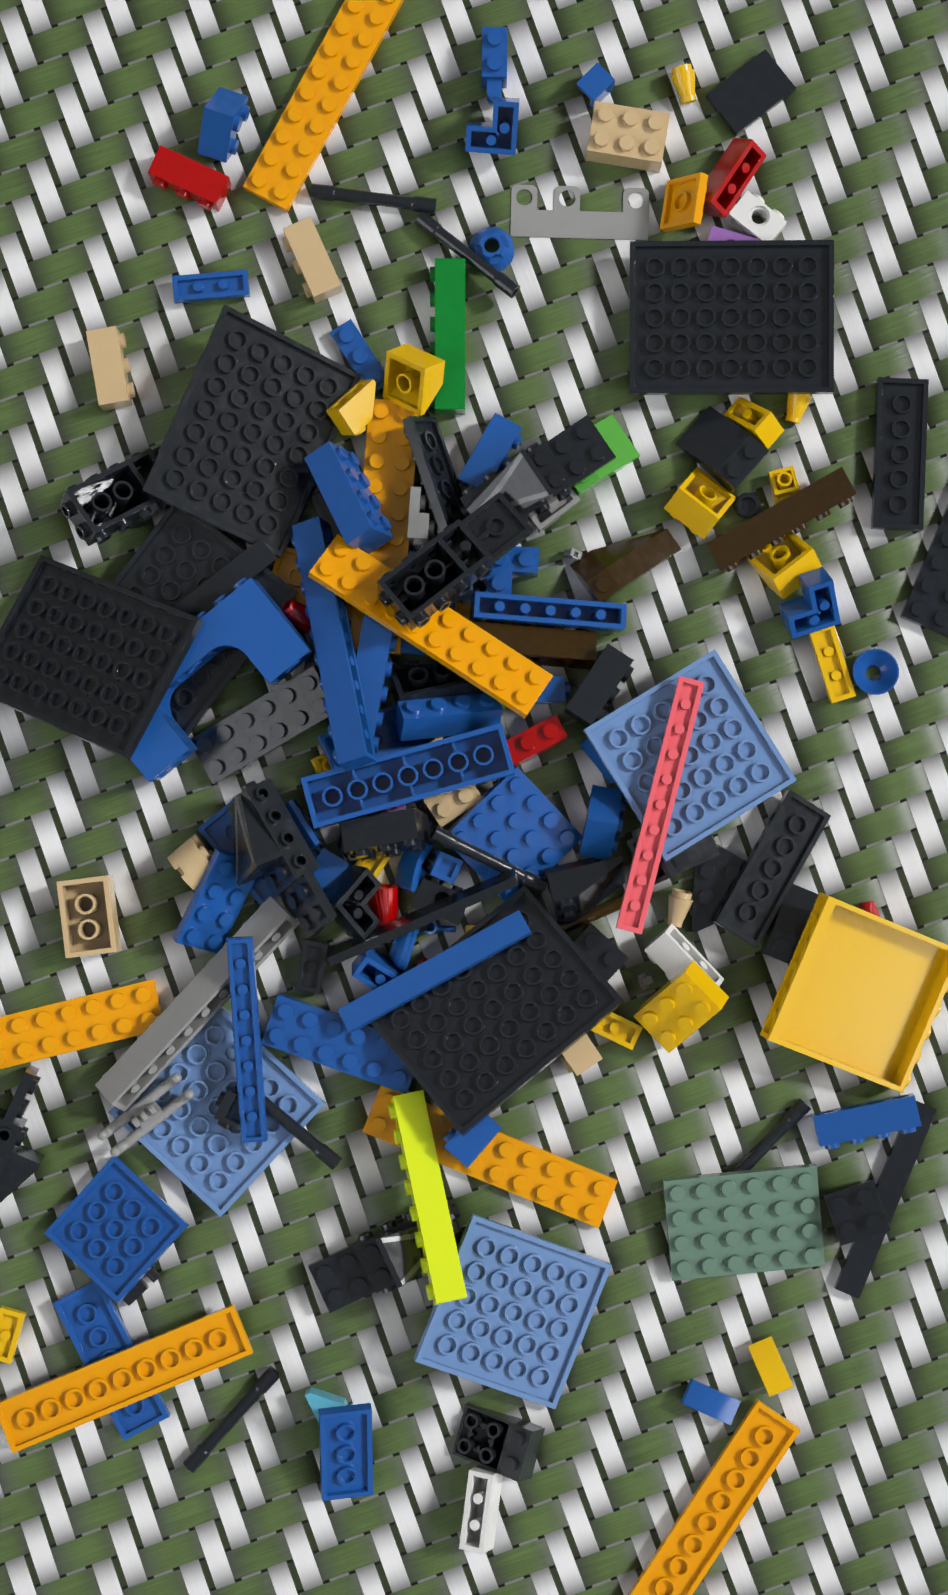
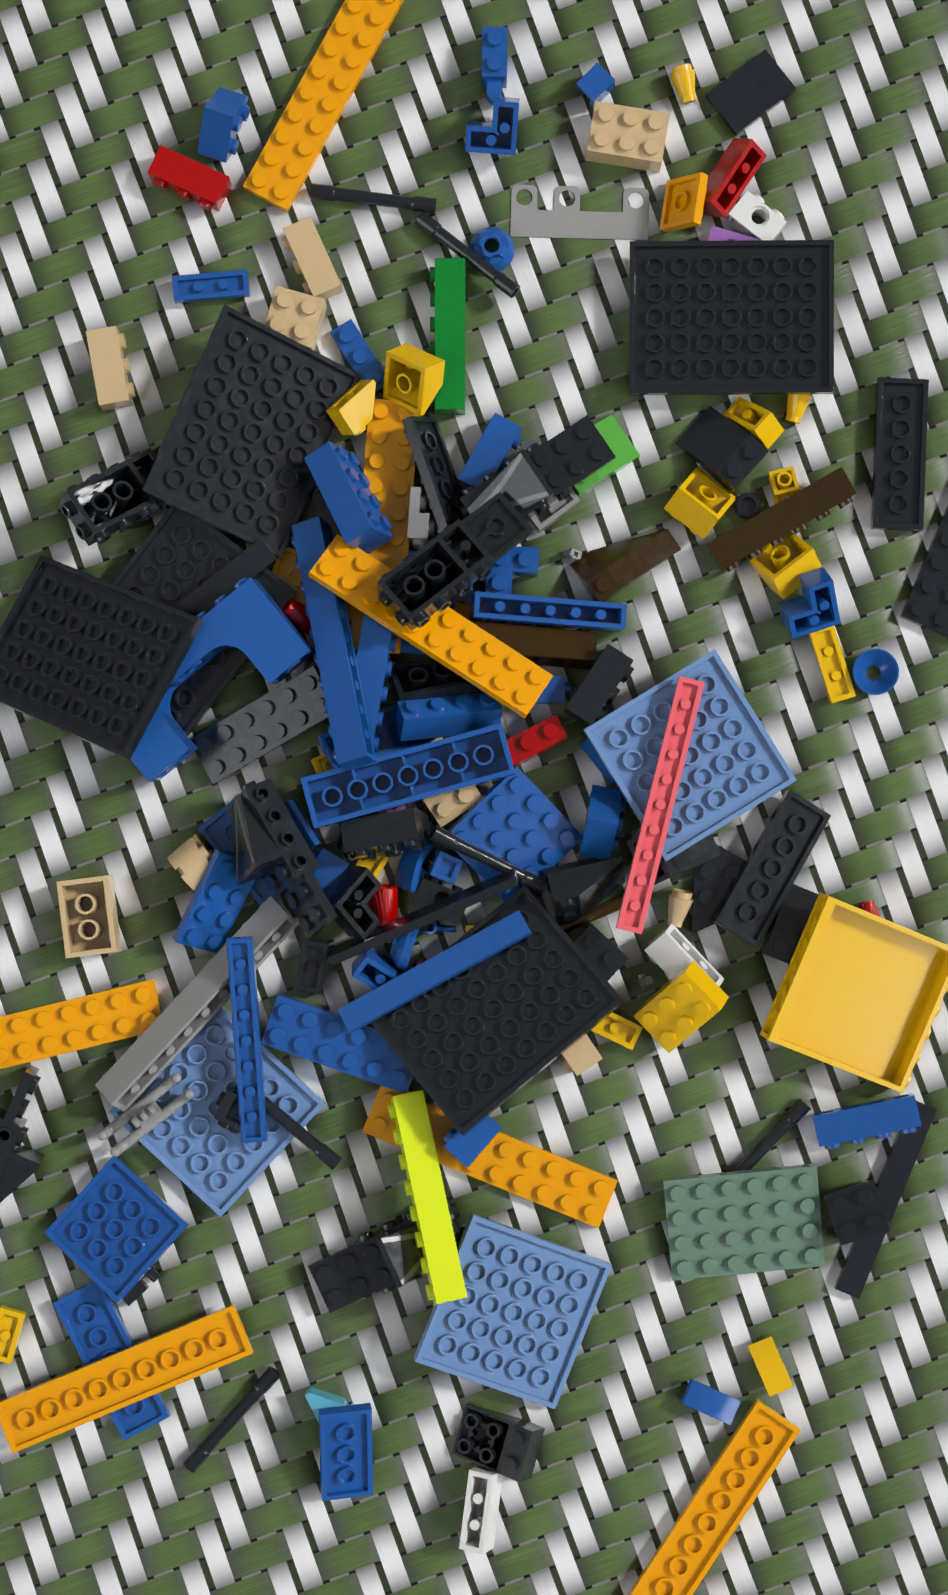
none -> tan brick [265,286,327,351]

